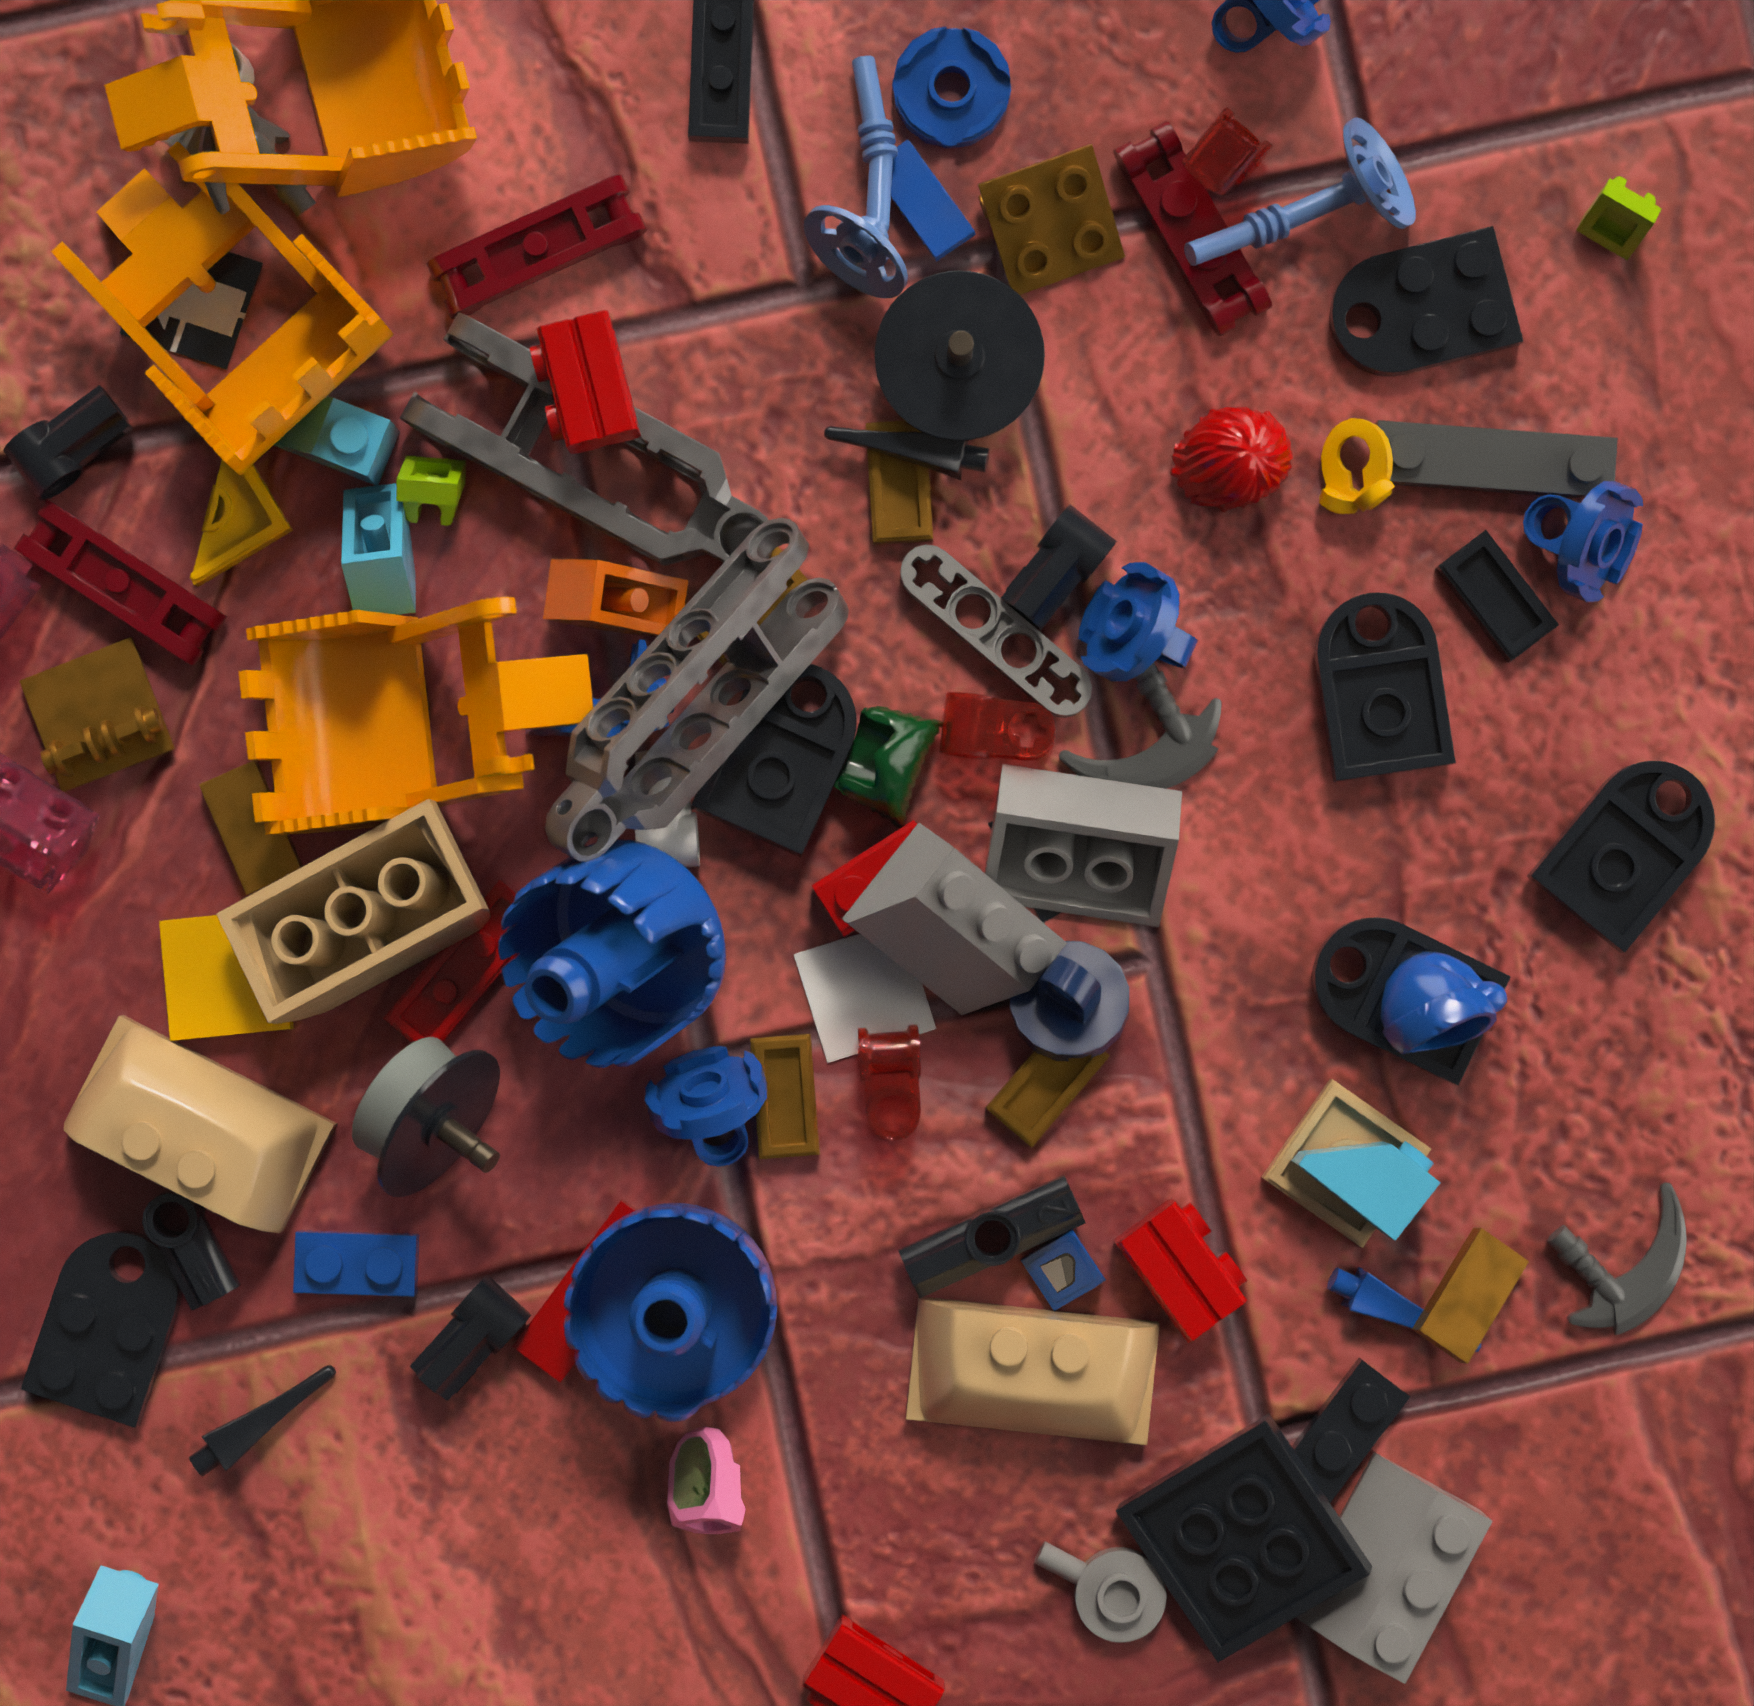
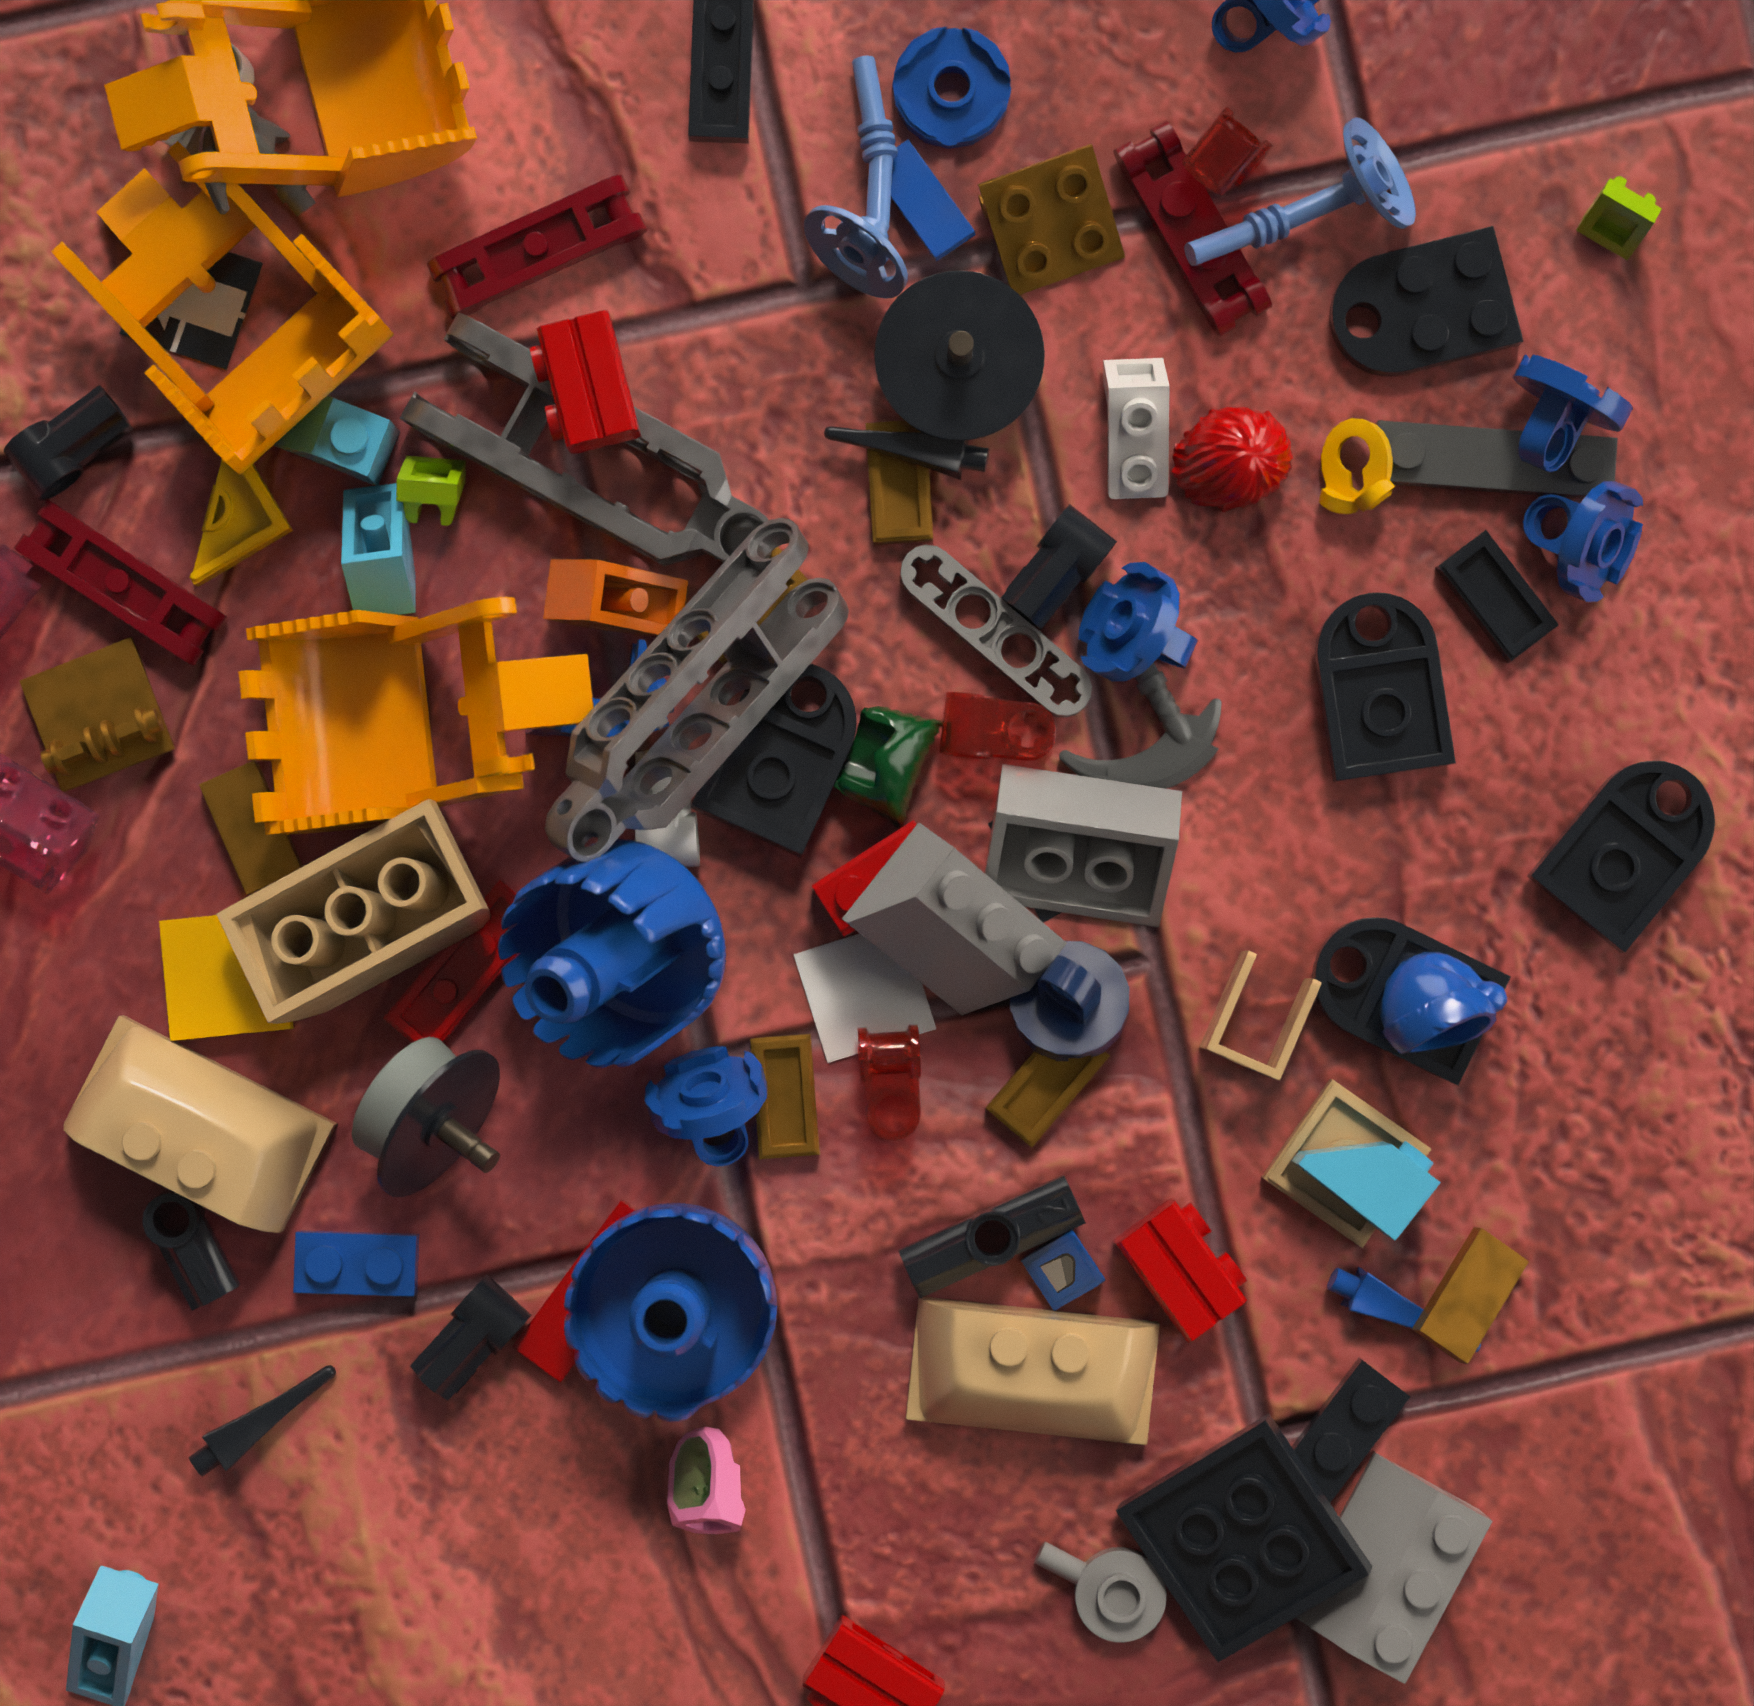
black plate [21,1231,182,1428] -> none
dark grey piece [1547,1182,1687,1335] -> none
none -> white bracket [1103,358,1170,499]
none -> tan piece [1199,950,1322,1081]
none -> blue tile [1512,355,1633,473]

